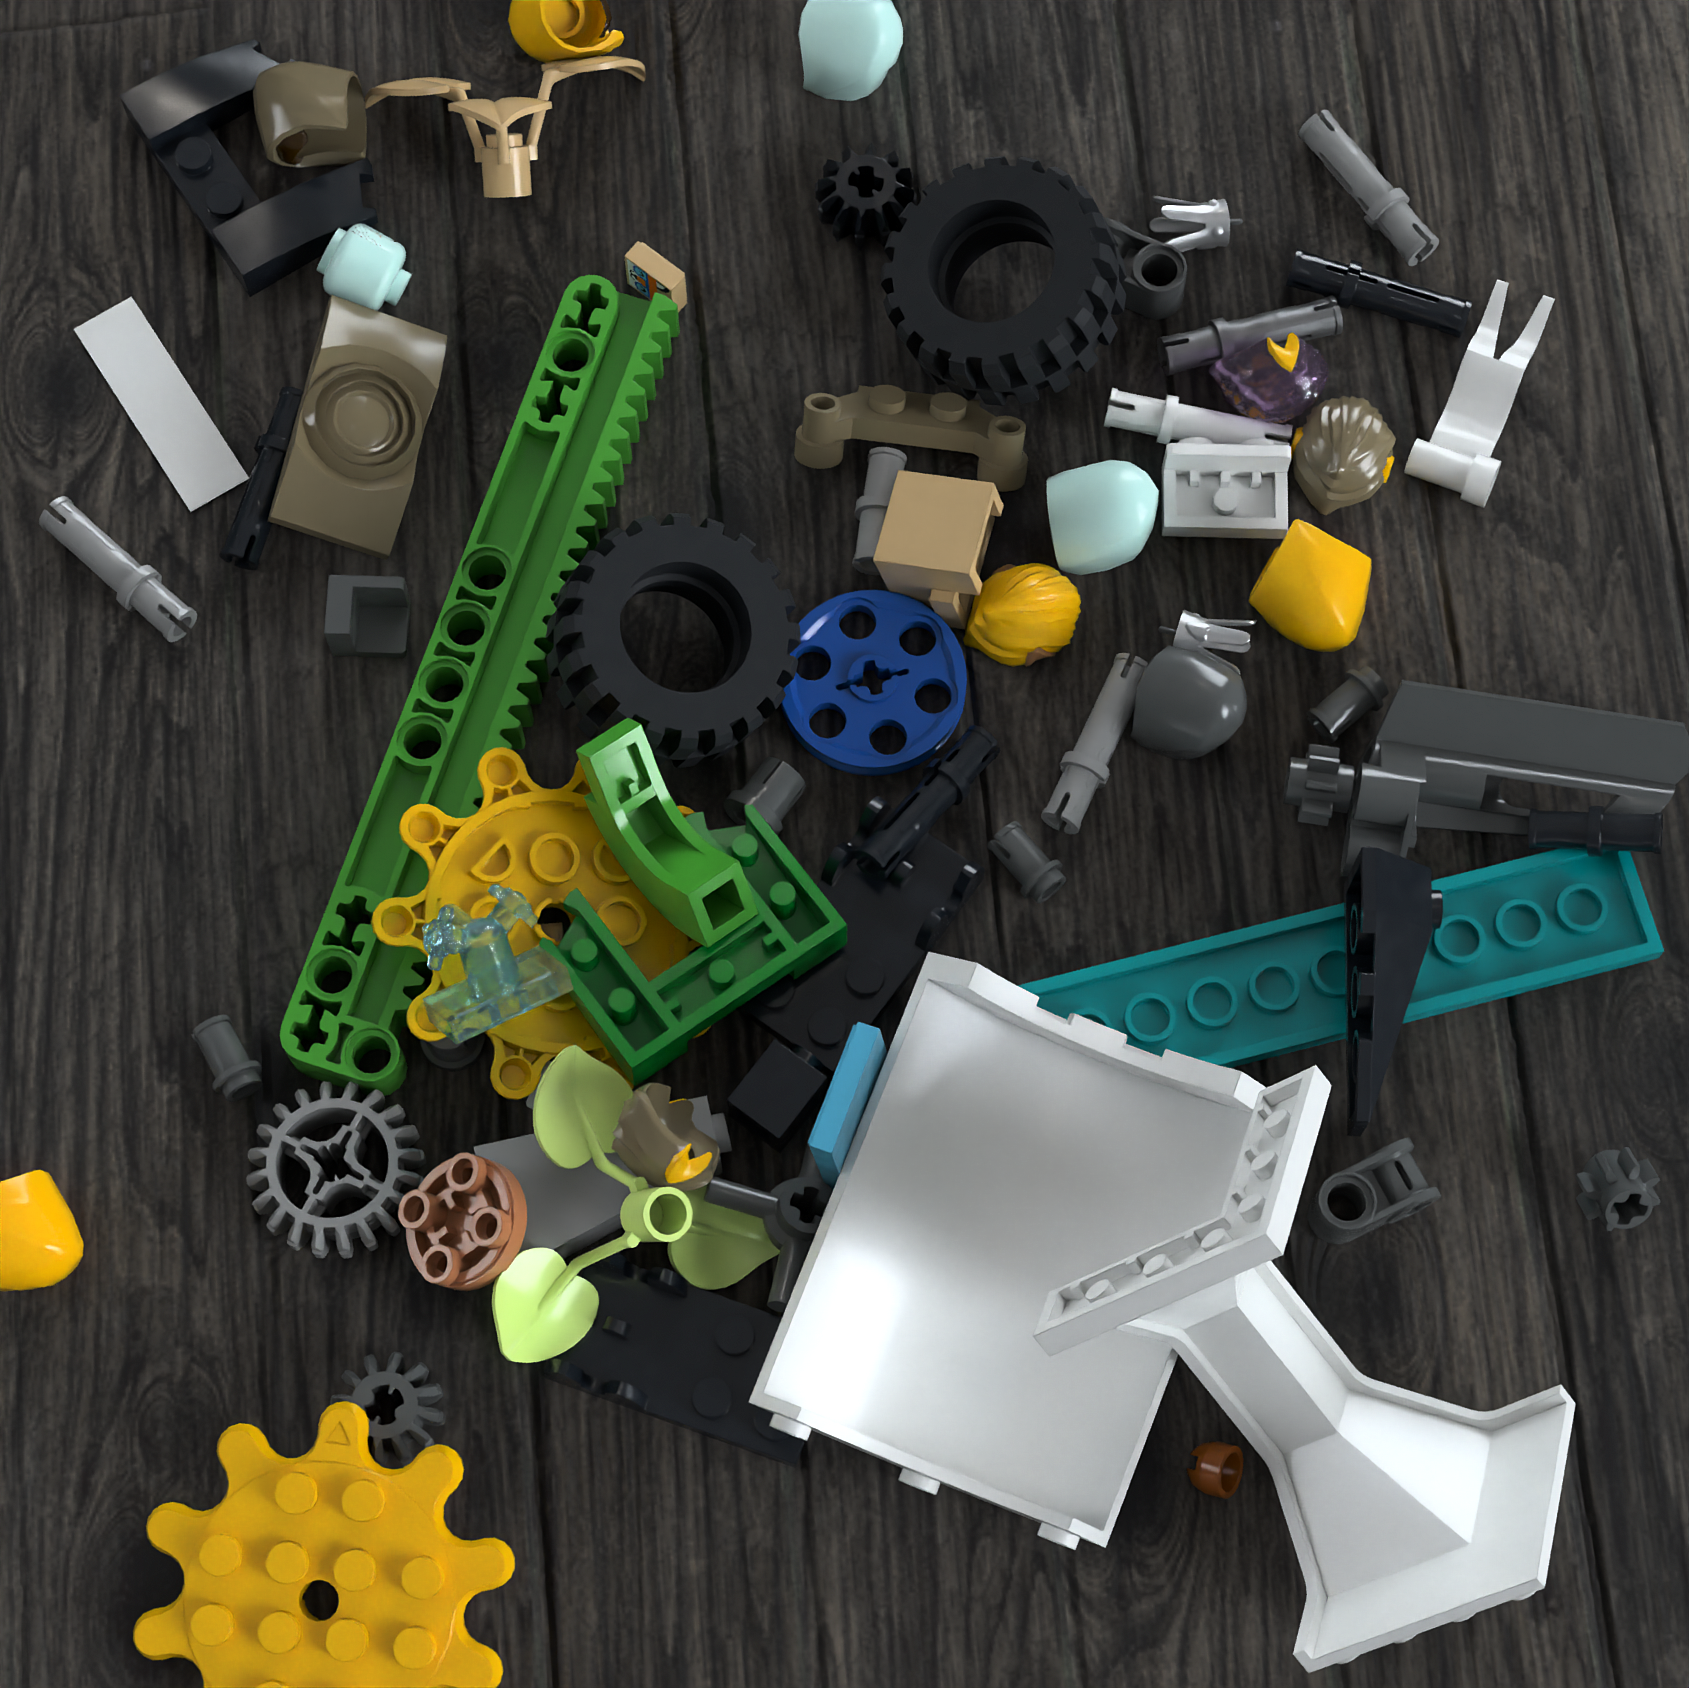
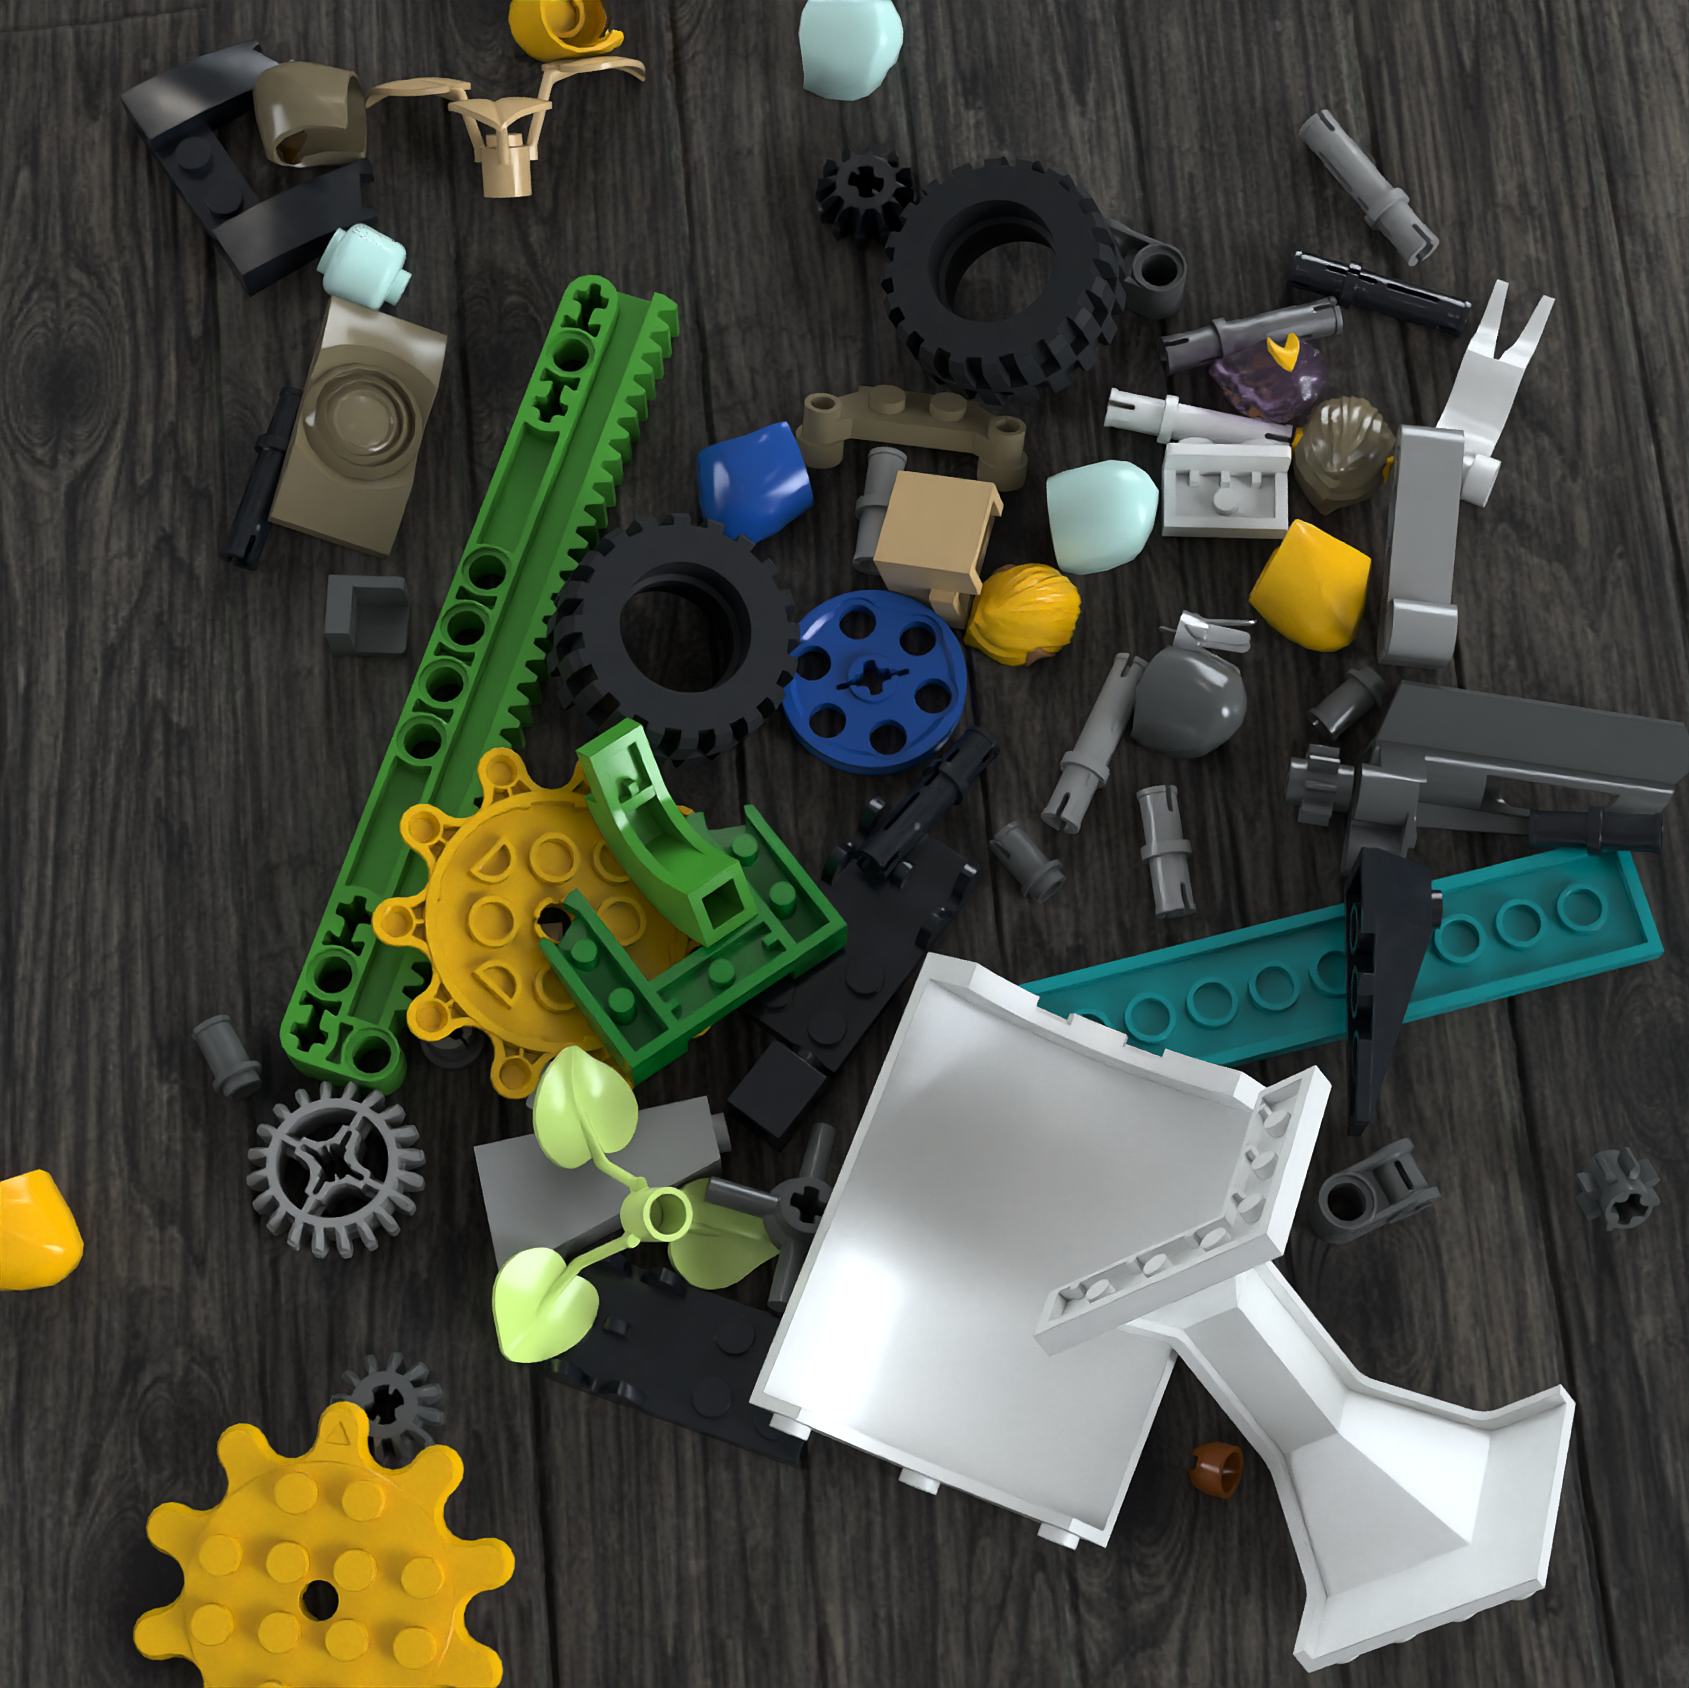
light grey pin [39,496,197,642] -> none
white sticker [74,296,249,512] -> none
nougat tile [398,1152,527,1291] -> none
clear light blue piece [422,884,573,1045] -> none
dark tan hair [612,1083,720,1192] -> none
tan tile [624,241,687,313] -> none
dark grey bush [723,757,806,836] -> none
medium azure tile [808,1022,888,1190] -> none
flat silver piece [1149,195,1243,252] -> none
none -> blue piece [696,421,814,543]
none -> light grey pin [1136,785,1196,919]
none -> light grey beam [1377,424,1465,670]

